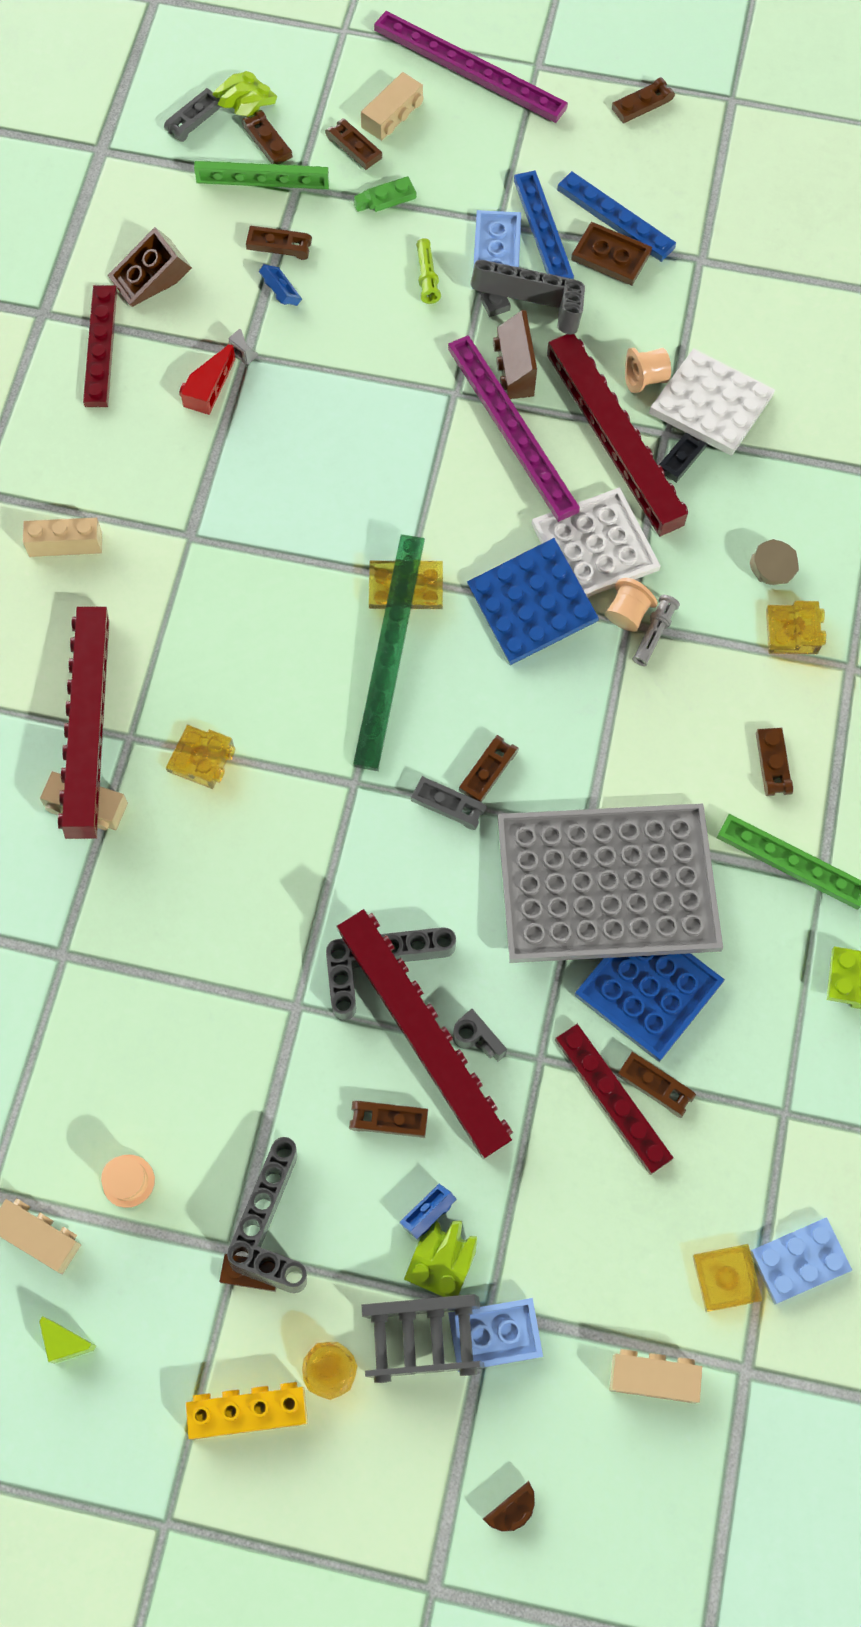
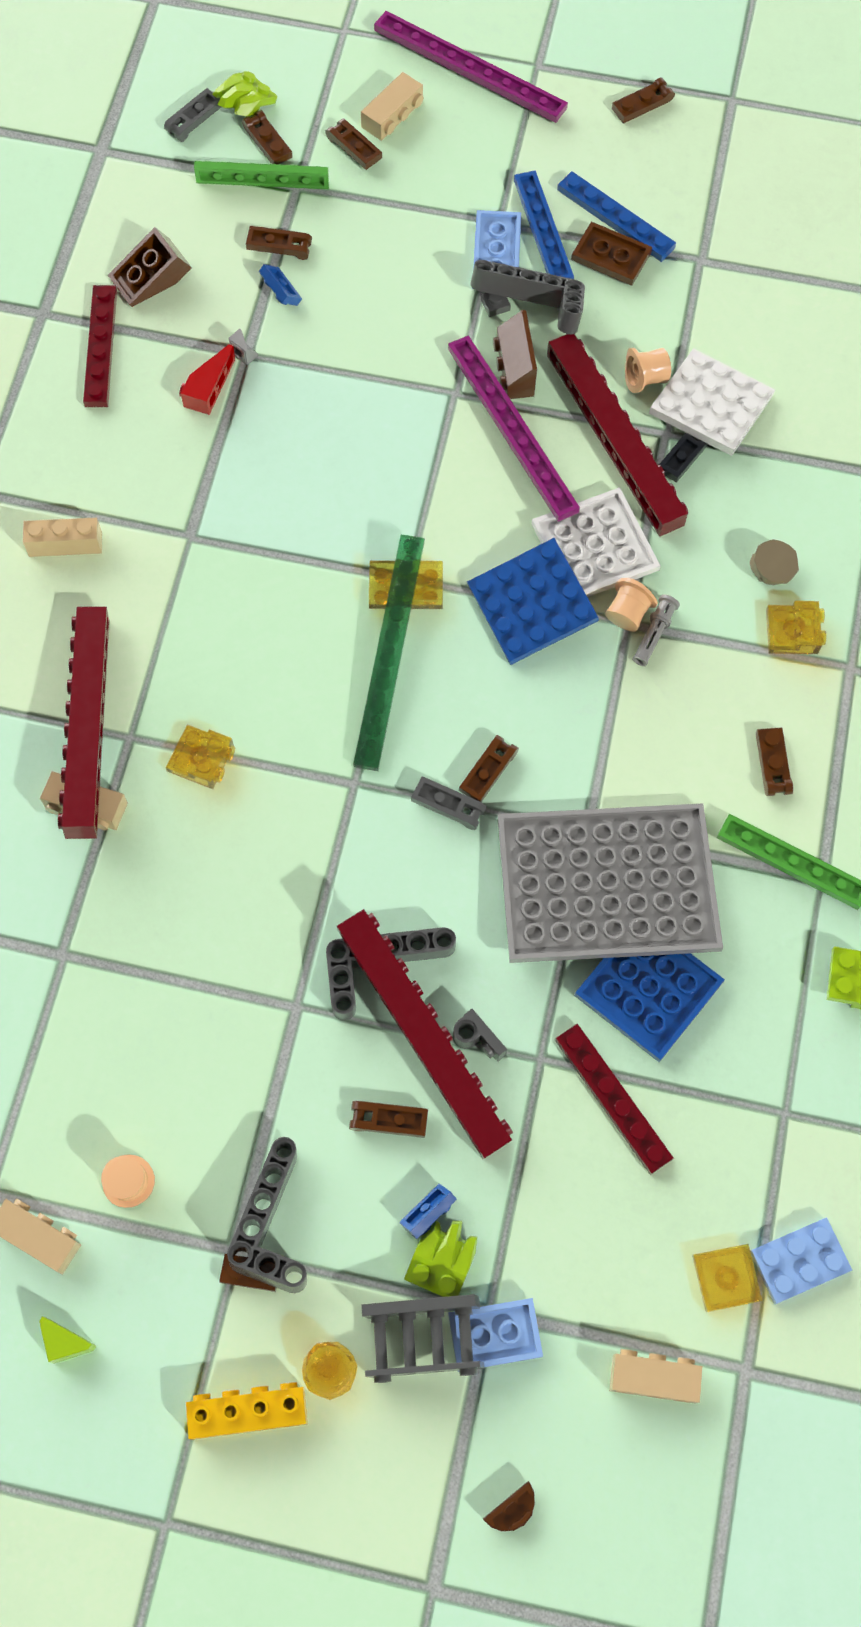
bright green hinge [354,176,417,212] -> none
lime pin [416,238,441,304] -> none
reddish brown plate [617,1051,696,1118] -> none

